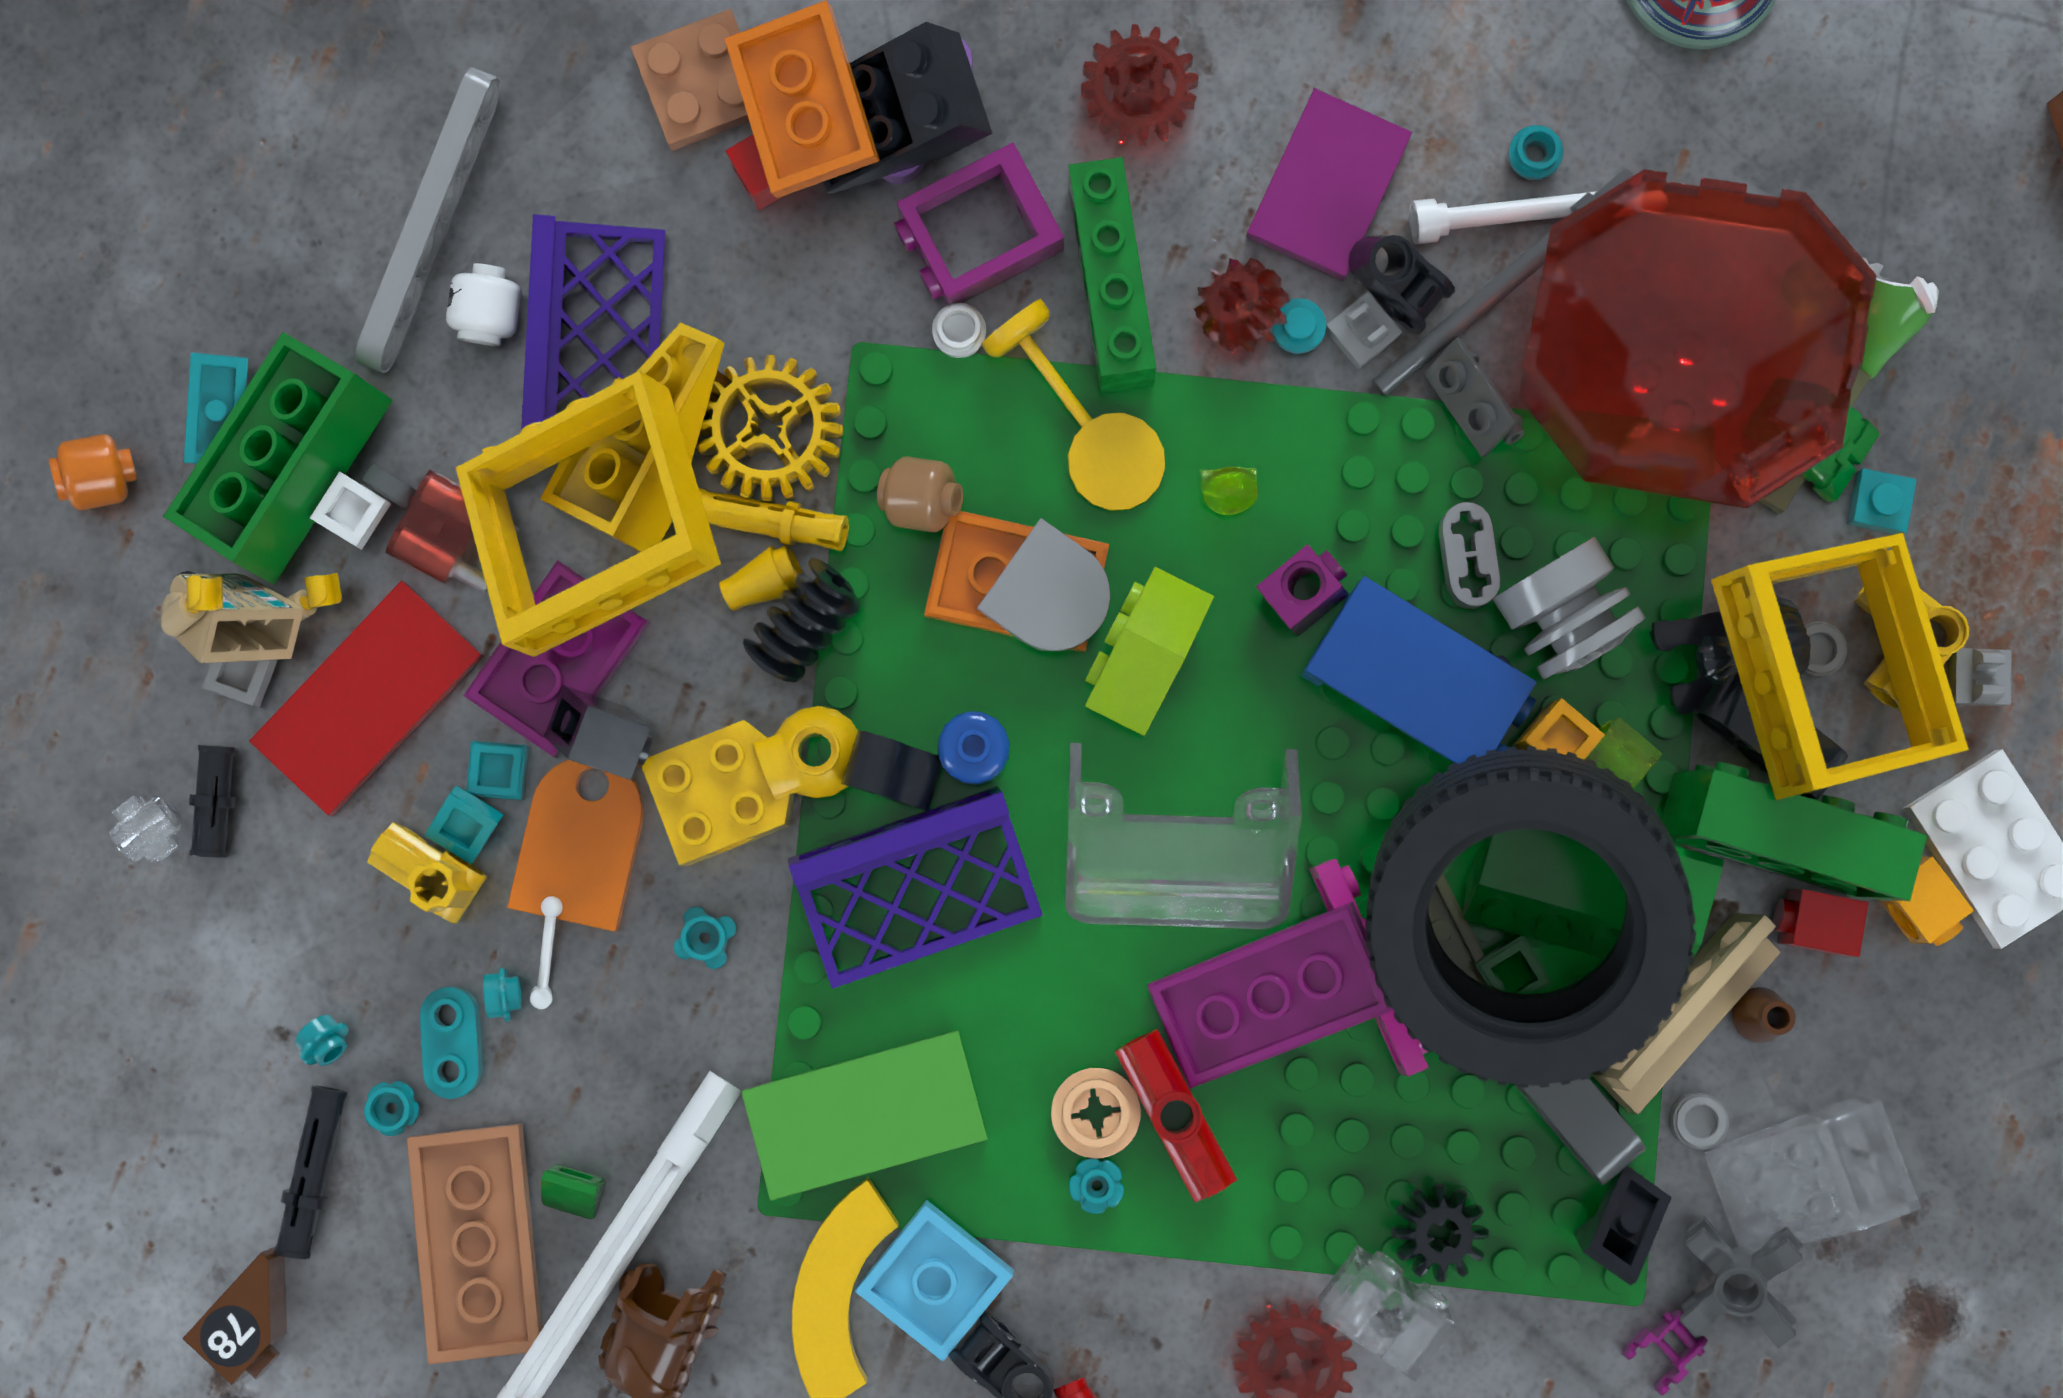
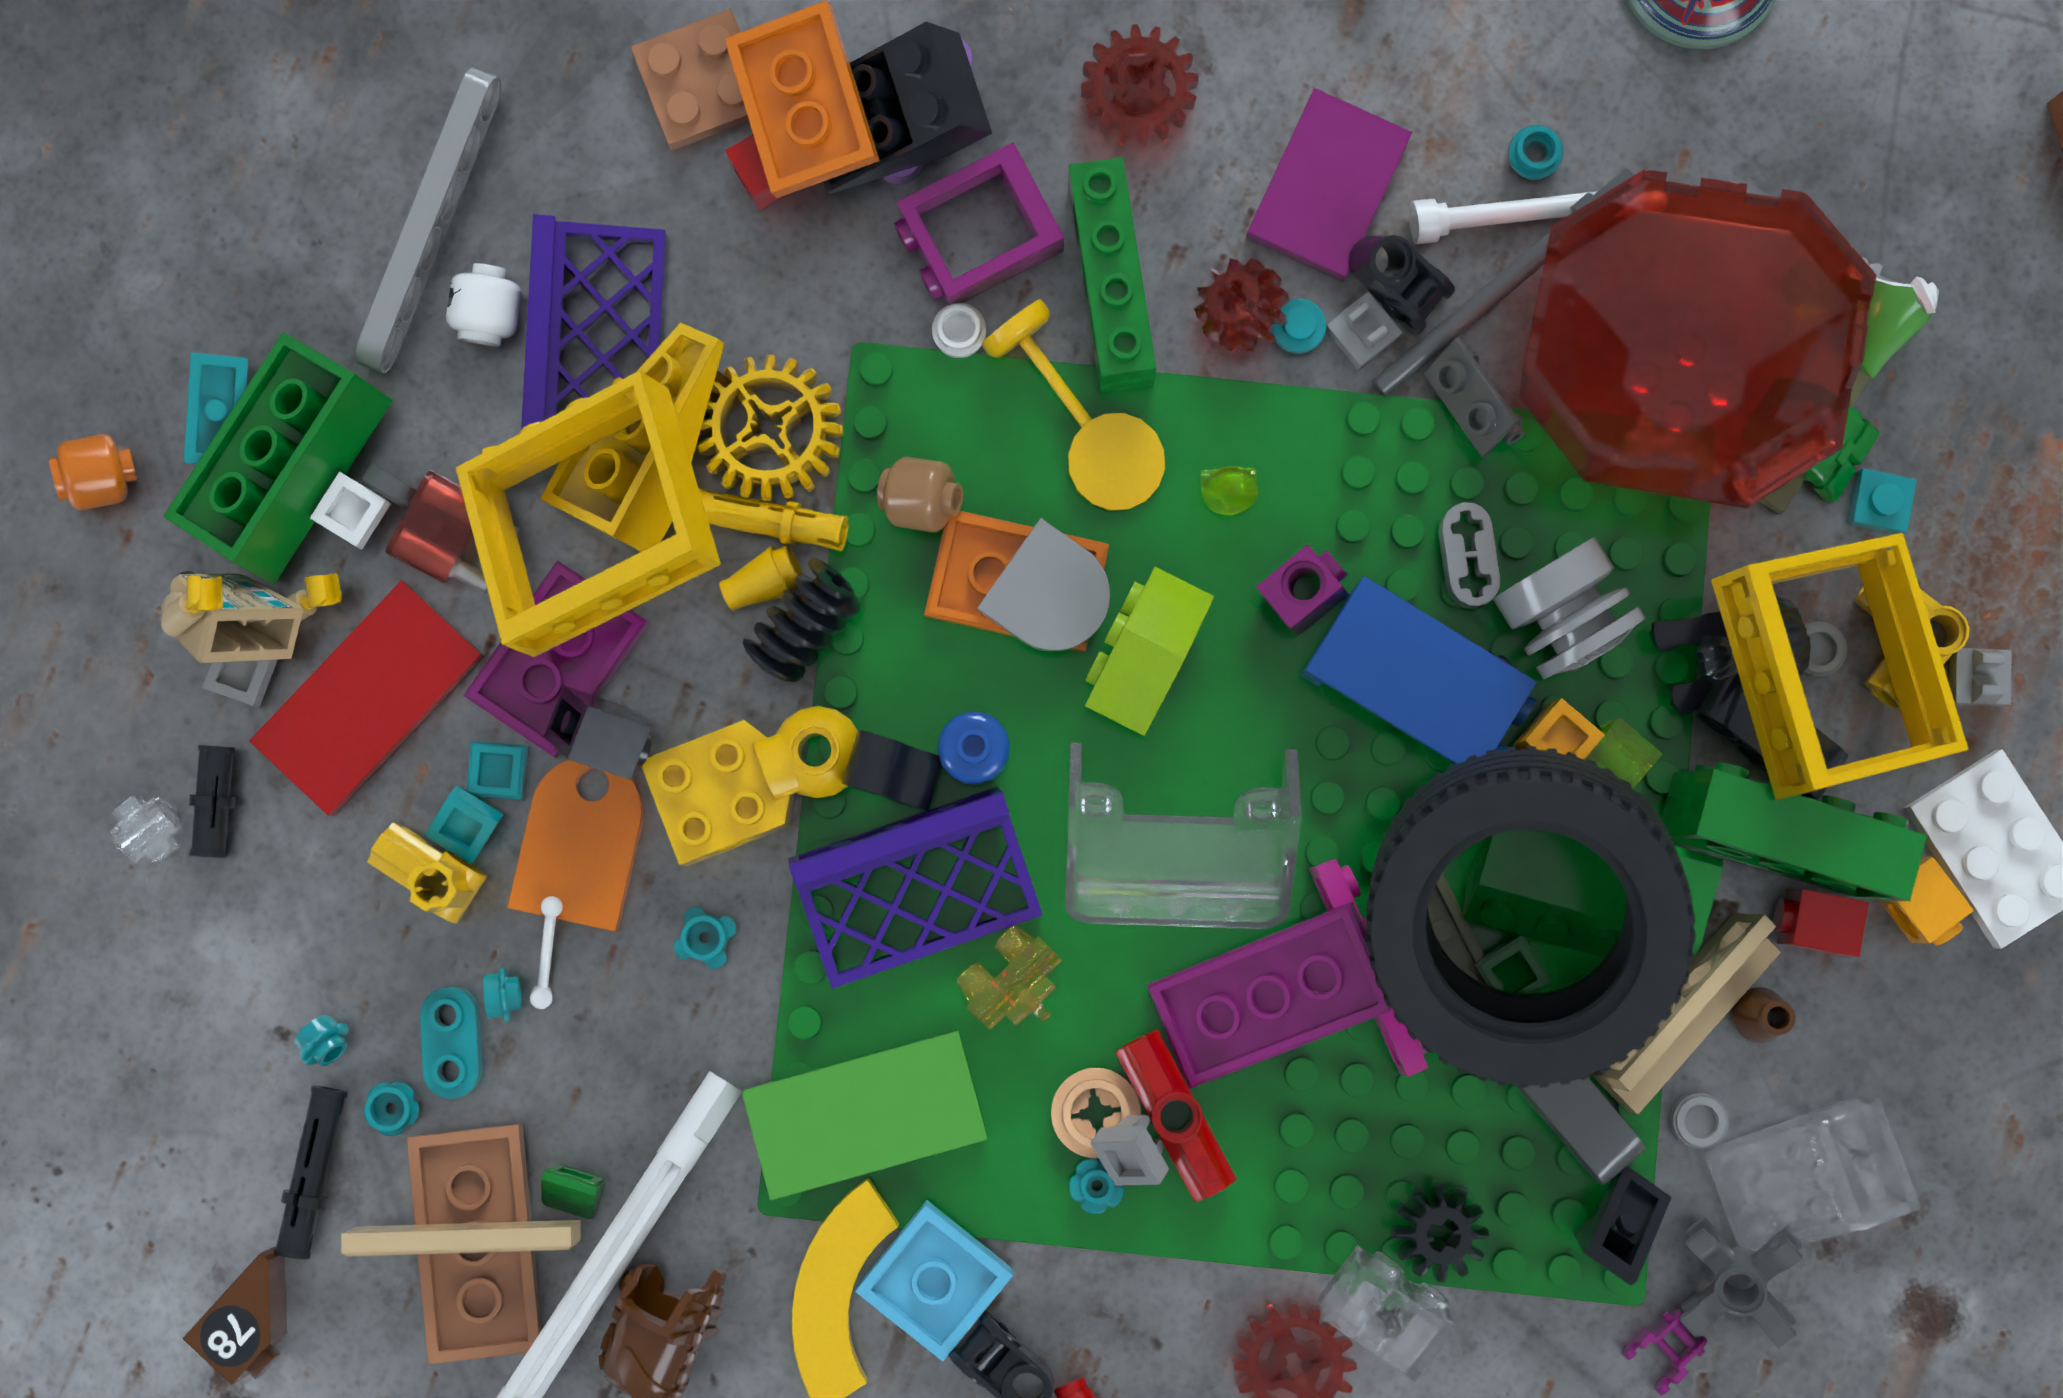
none -> tan tile [341,1220,581,1256]
none -> clear yellow hips [957,926,1062,1030]
none -> light grey tile [1090,1115,1169,1186]

